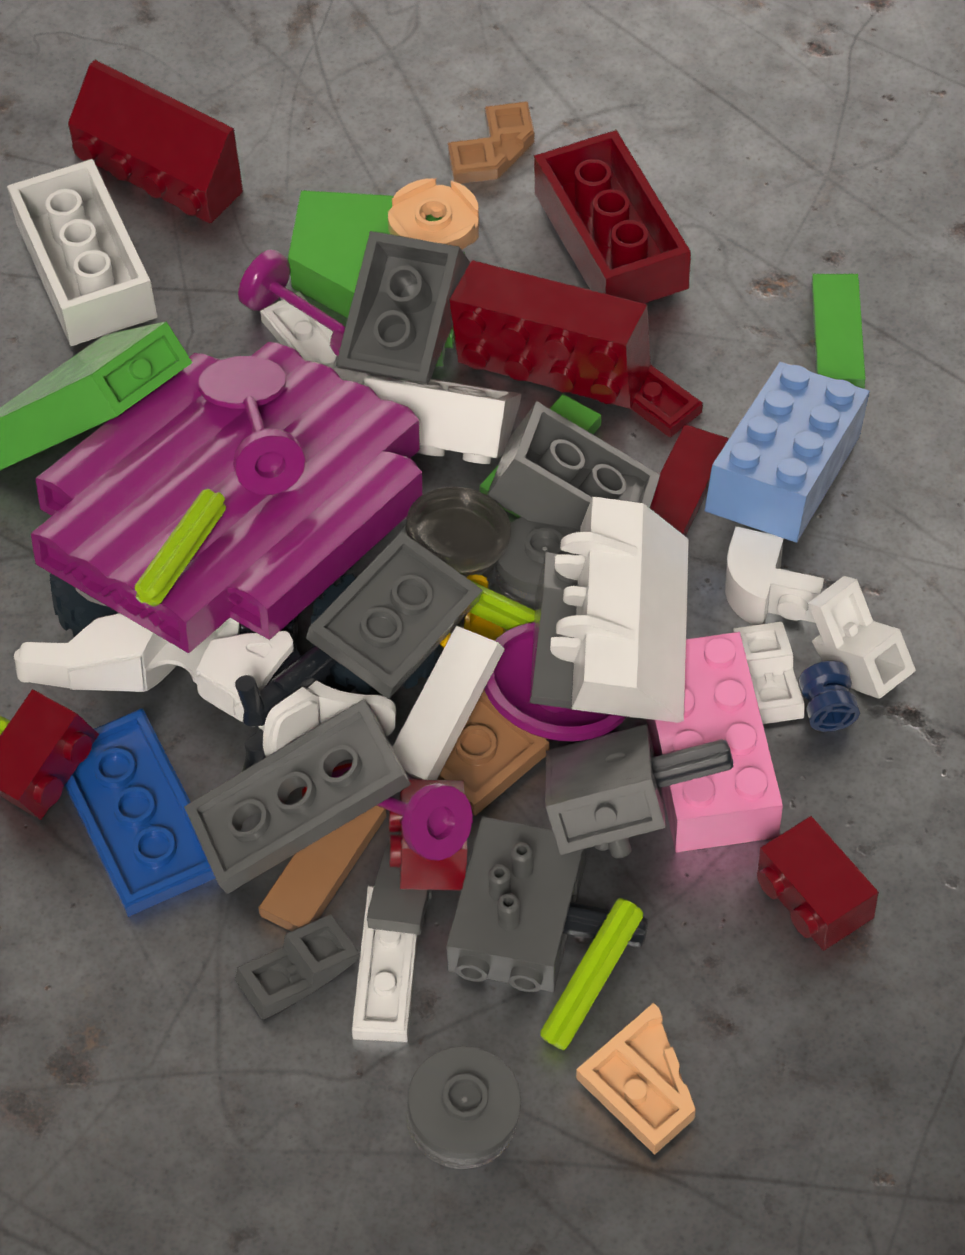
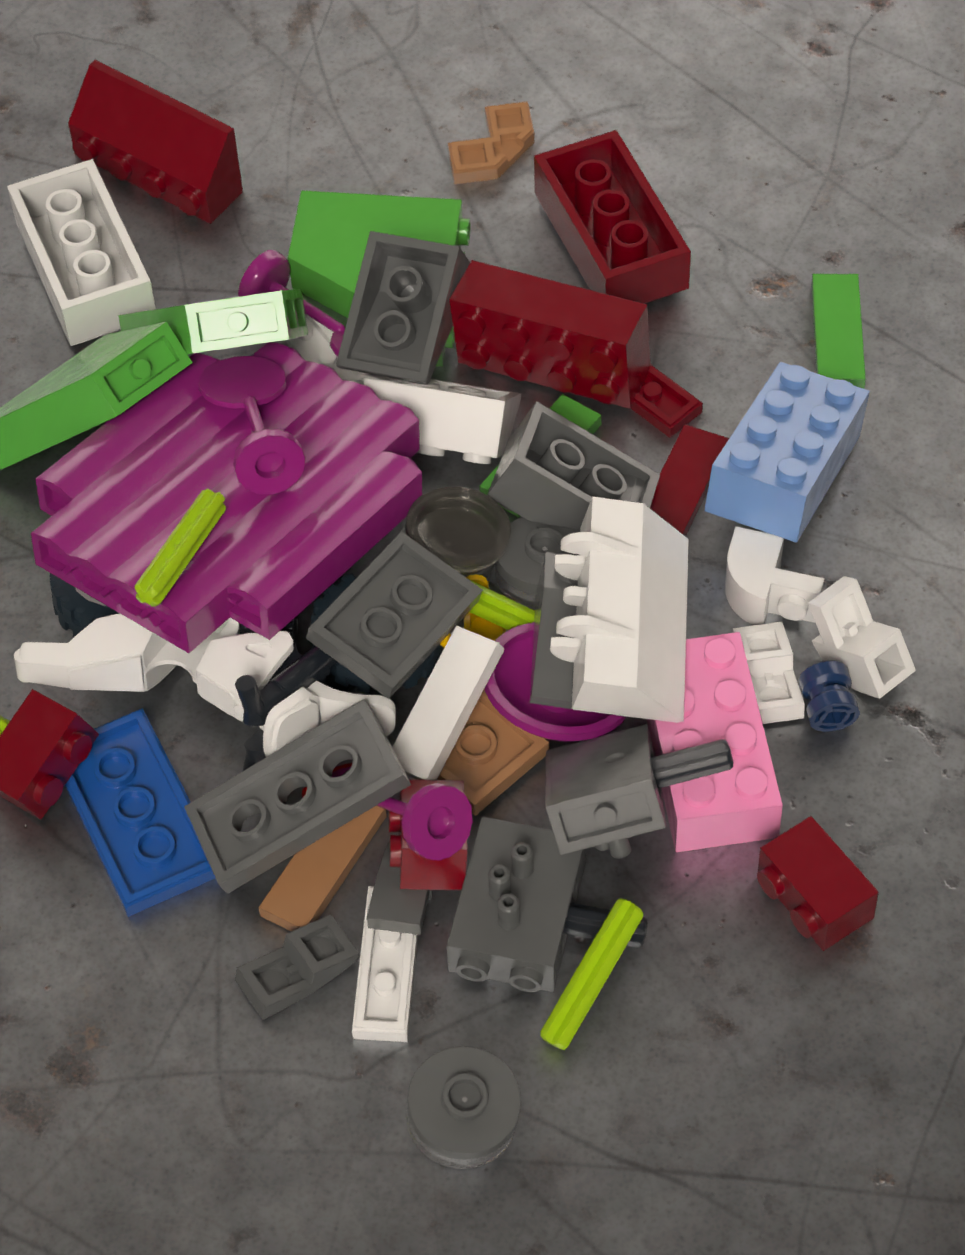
light nougat plate [388,179,479,250] -> none
light nougat wing [576,1003,696,1155] -> none
none -> slope [118,289,308,354]

